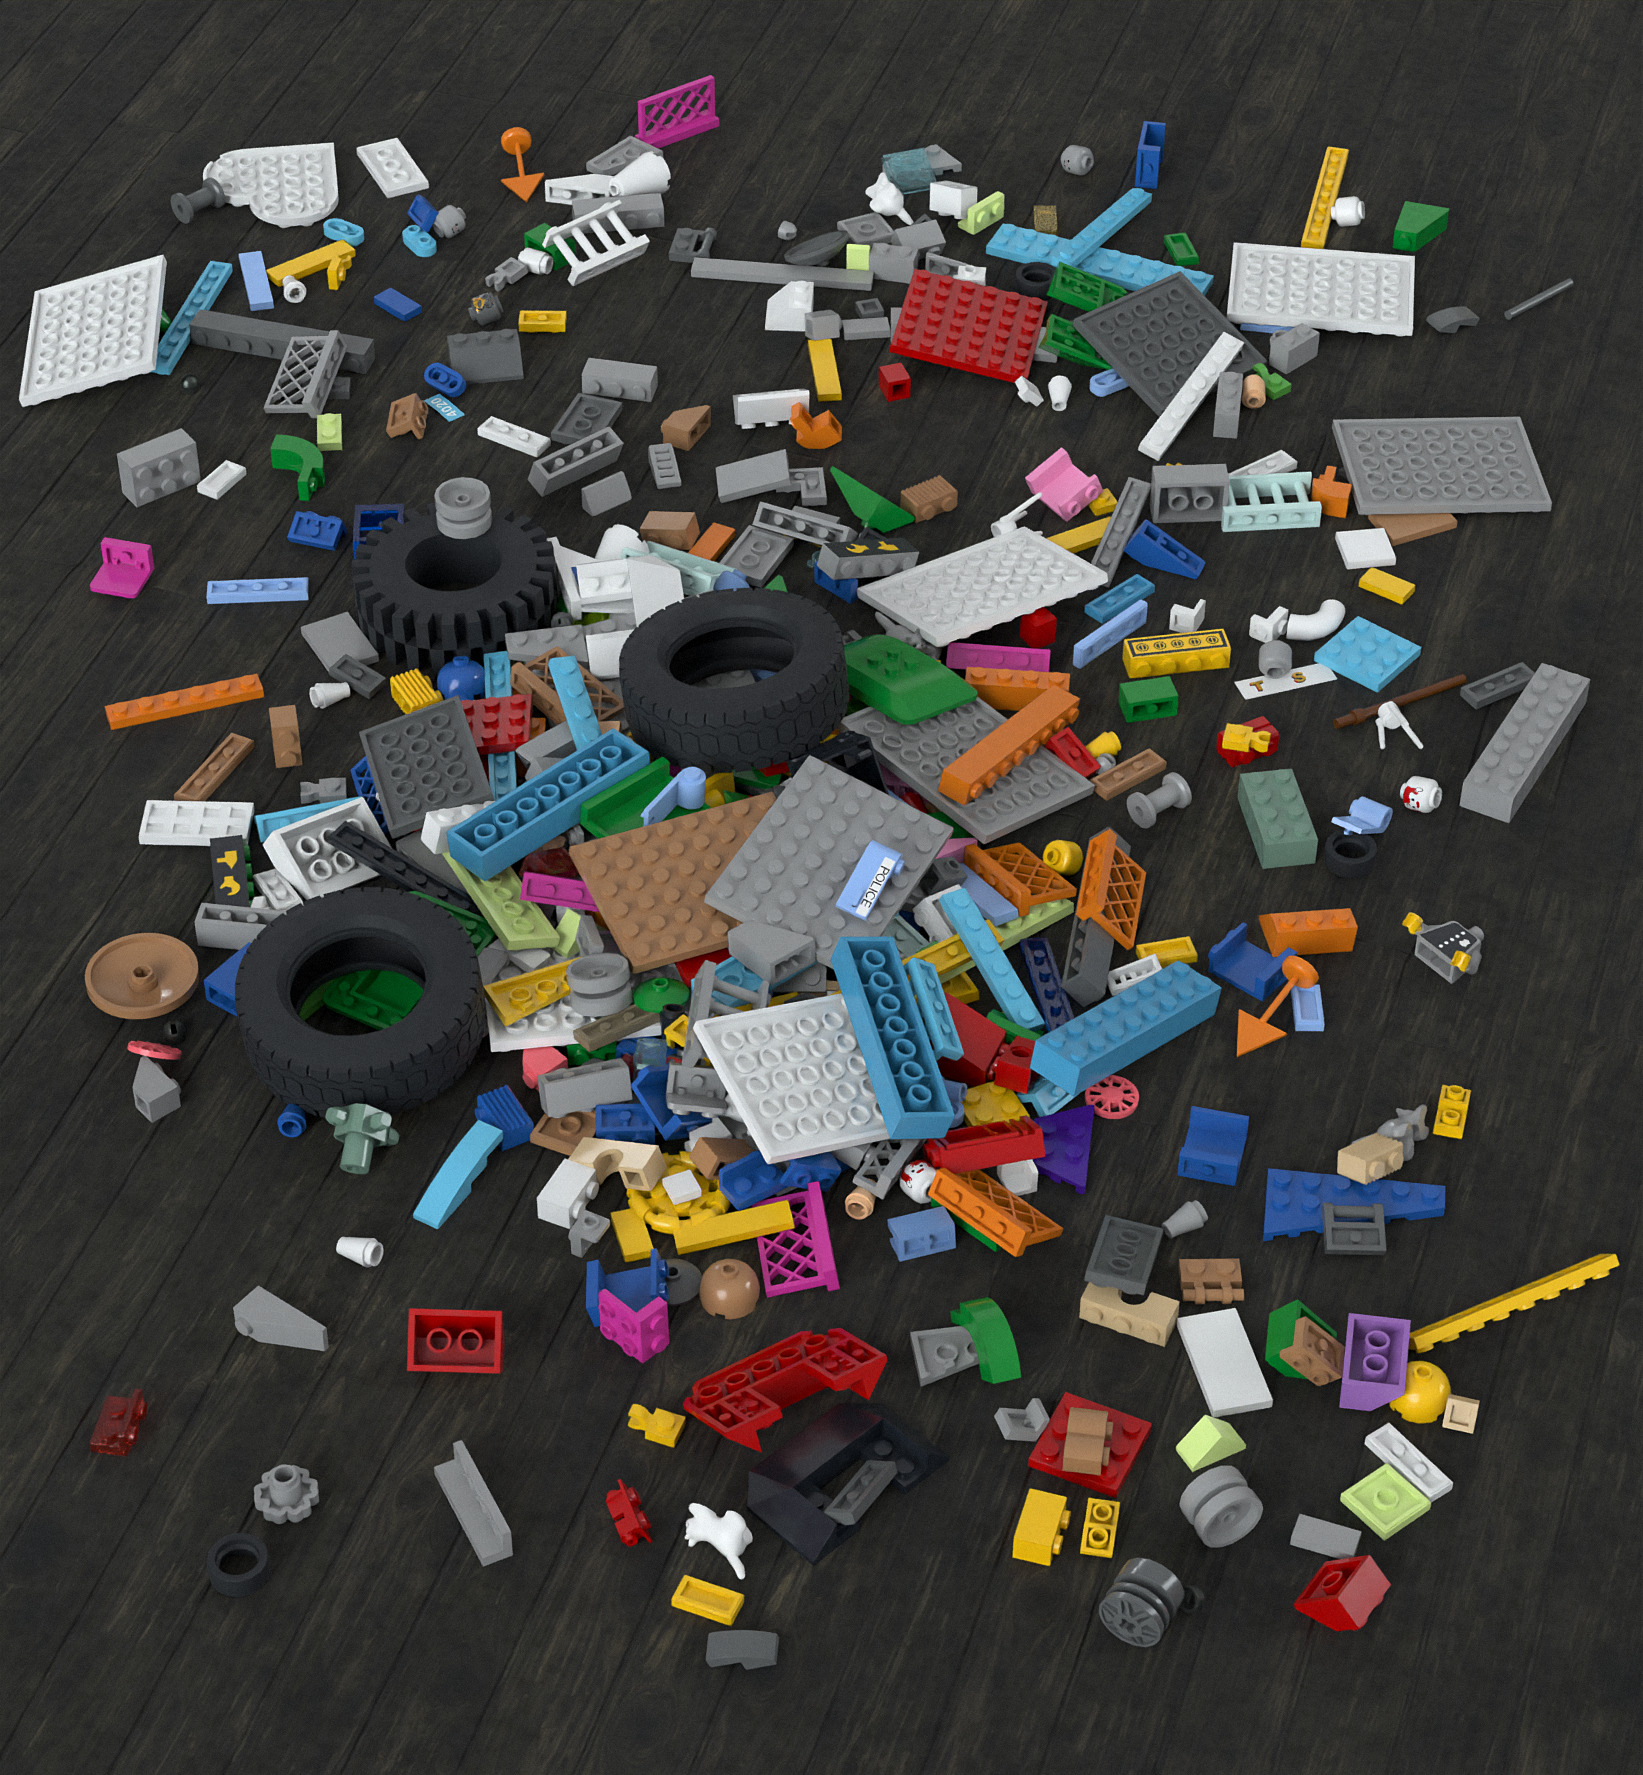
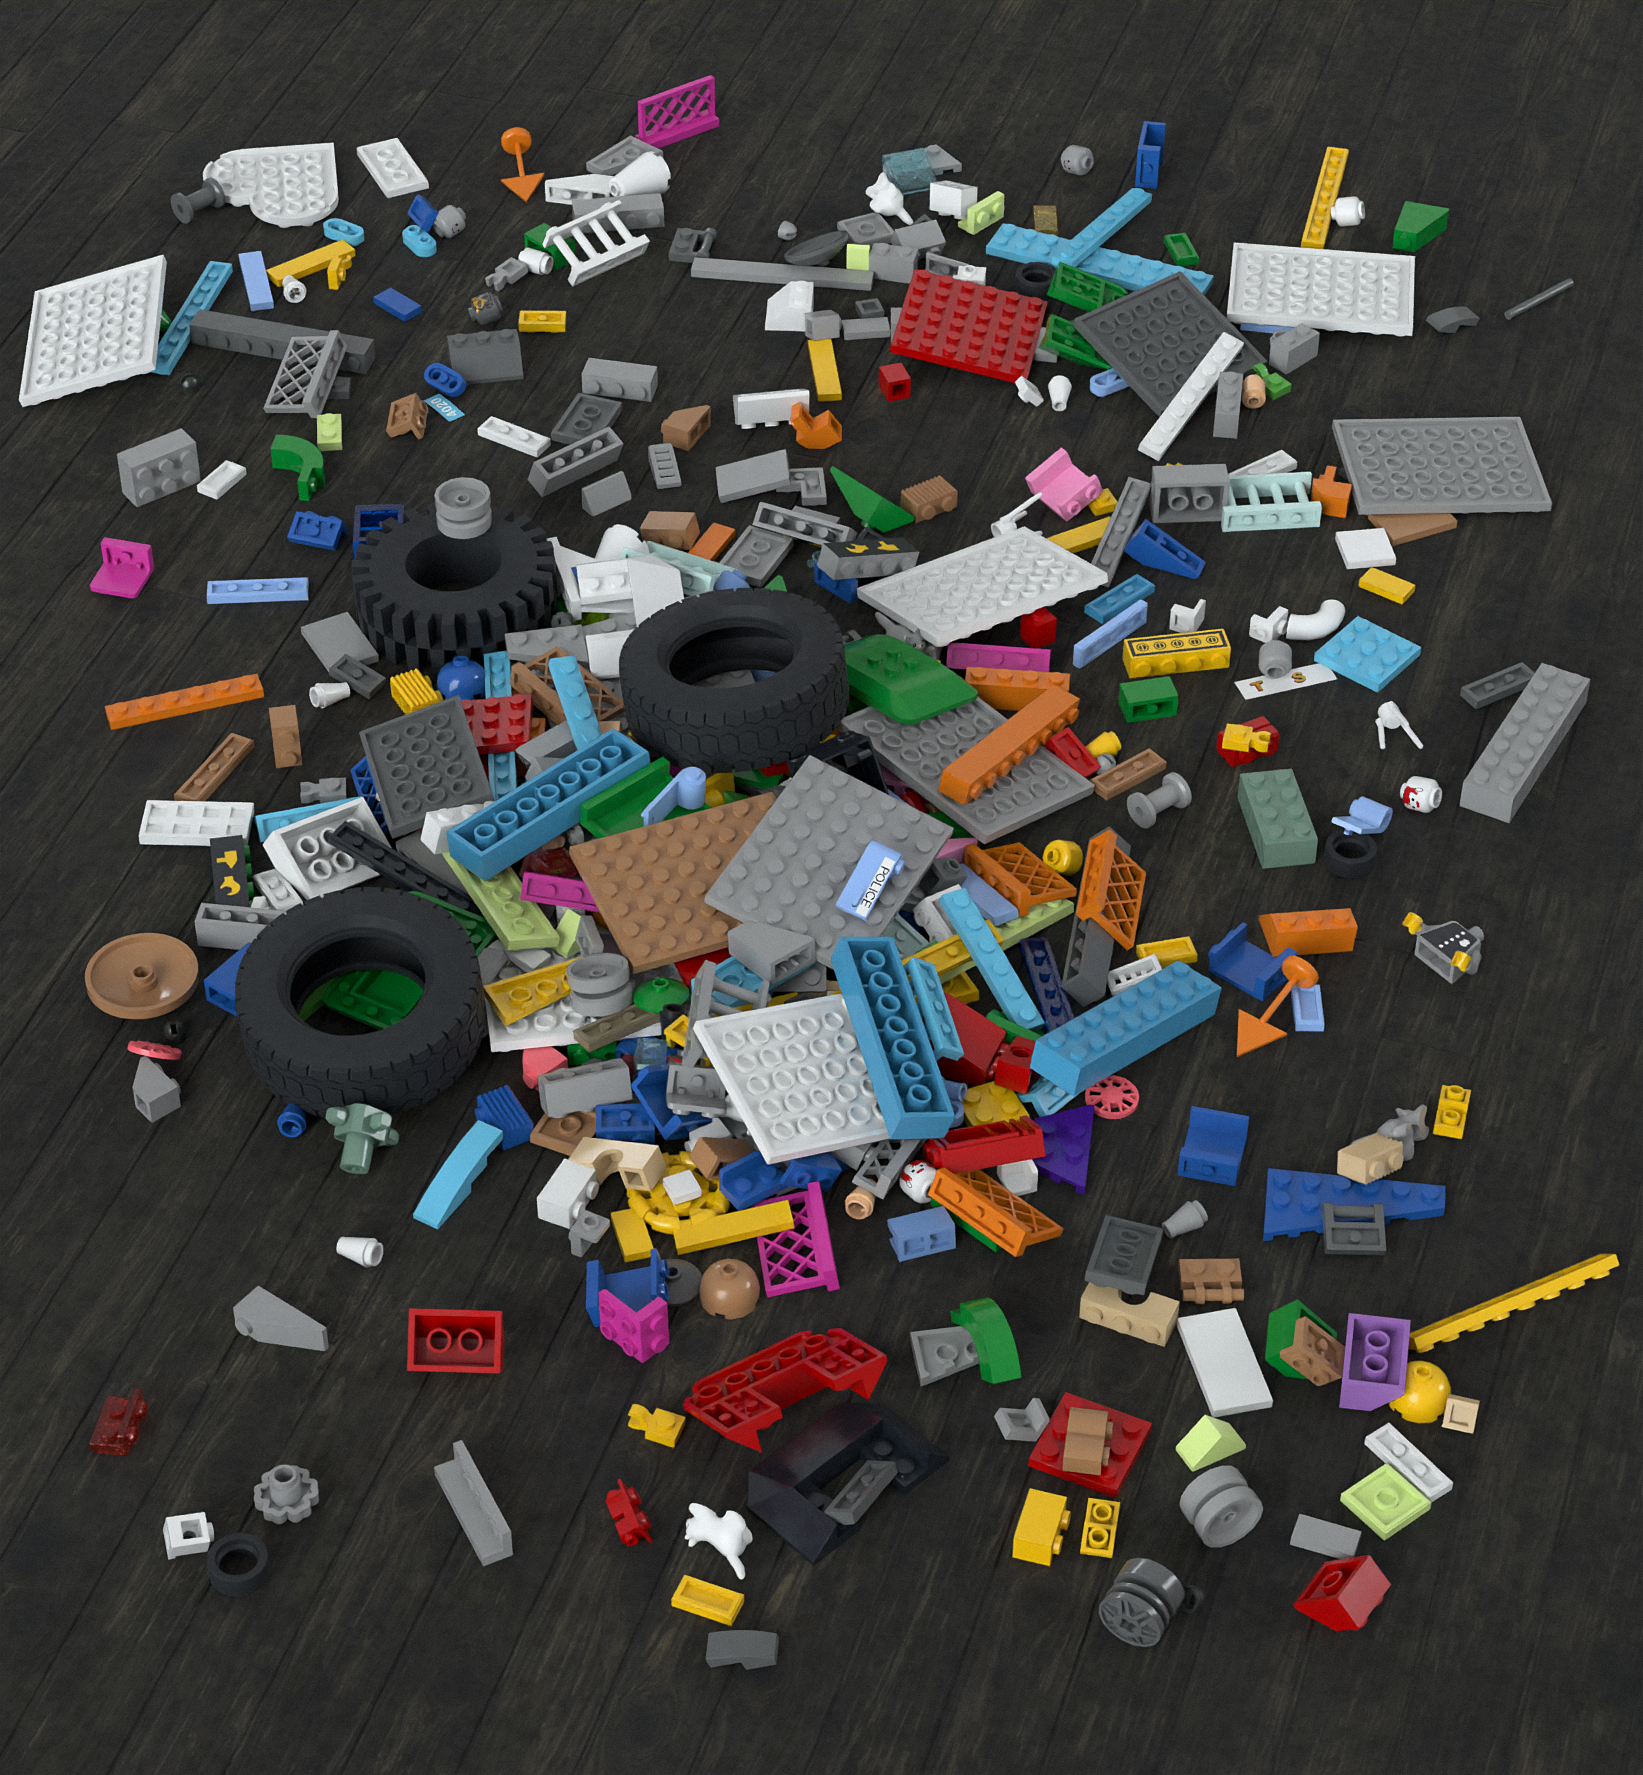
reddish brown bar [1333,674,1467,729] -> none
none -> white brick [163,1512,214,1560]

